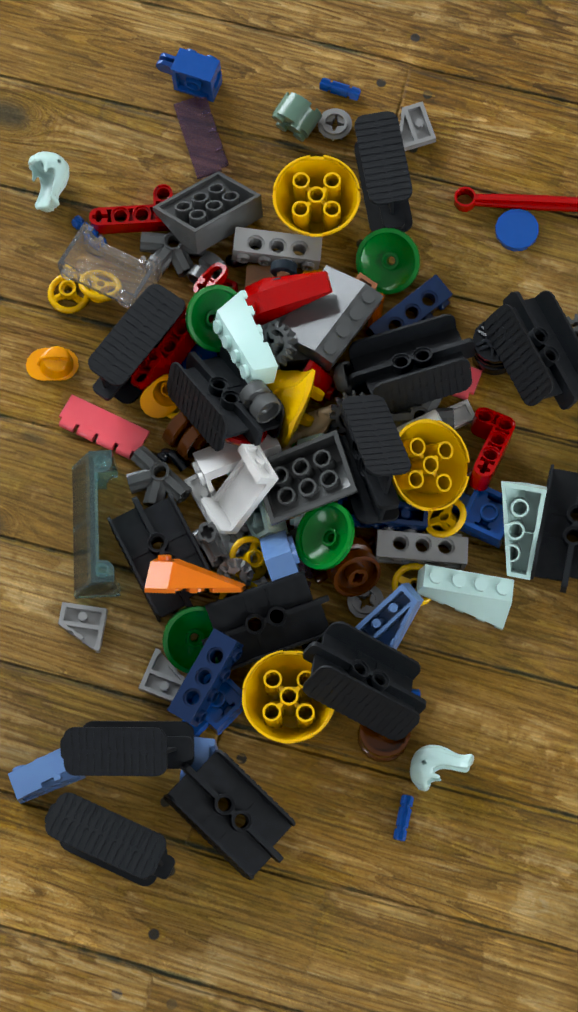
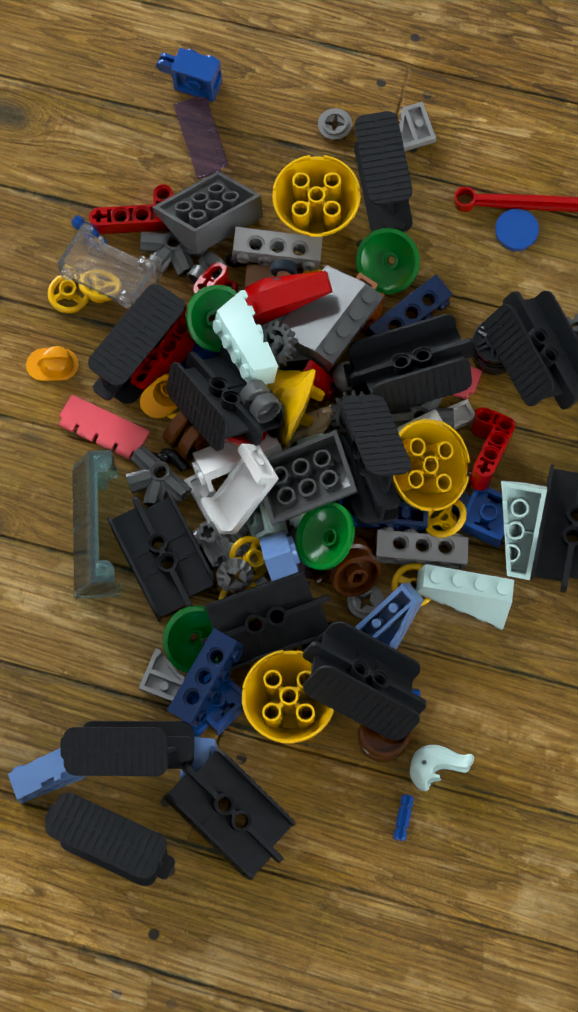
light aqua piece [28,151,69,212] -> none
light grey wing [58,602,108,653] -> none
orange wedge [144,554,246,593] -> none
sand green brick [272,92,322,142] -> none
blue axle [319,78,361,101] -> none

